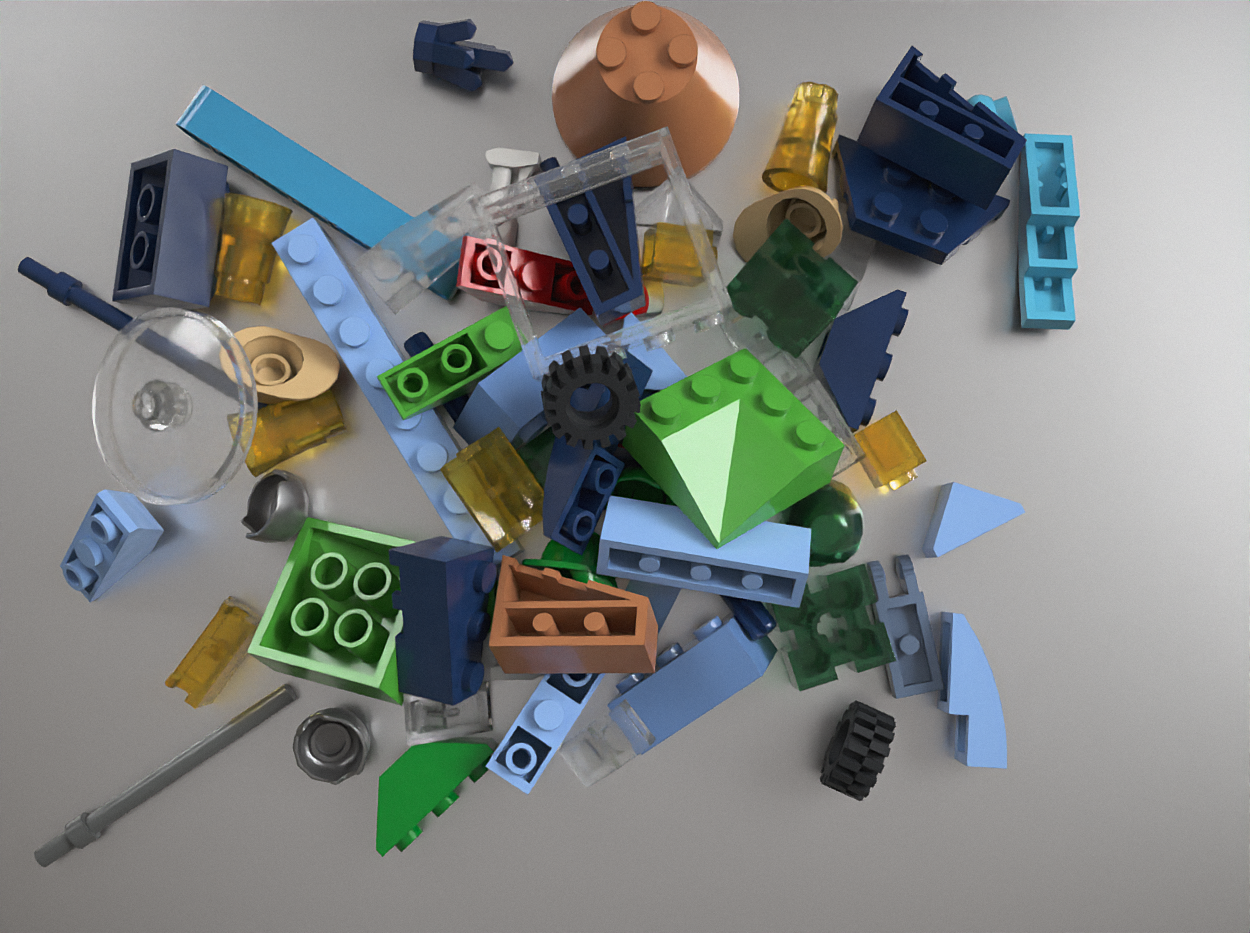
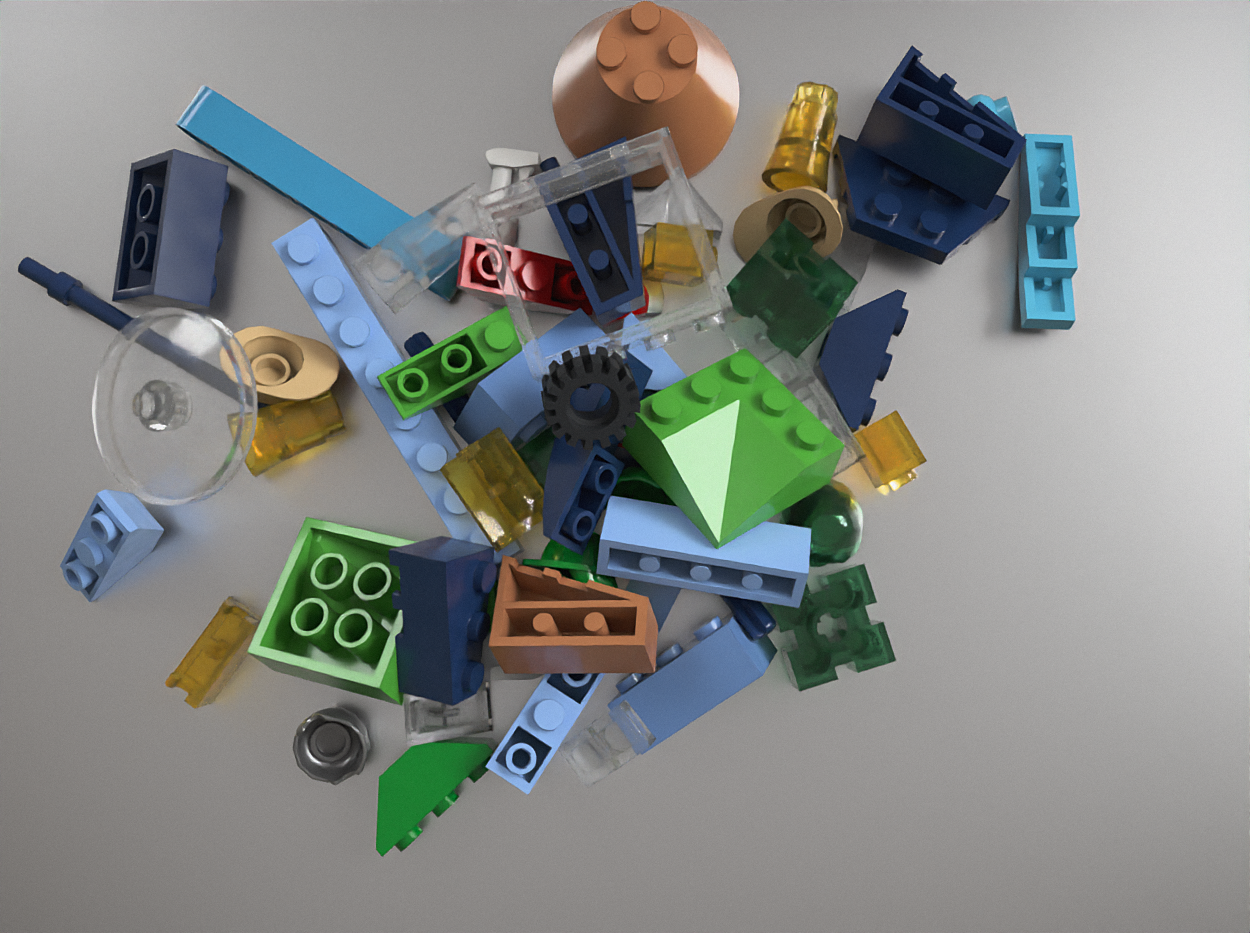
dark grey bar [34,684,296,867] -> none
clear yellow plant [215,193,293,306] -> none
flat silver hair [241,469,309,543] -> none
dark blue rock [413,19,514,92] -> none
black tyre [820,700,896,801] -> none
sand blue hinge [867,554,945,699] -> none
light blue slope [922,482,1025,558] -> none
light blue slope [937,612,1007,769] -> none

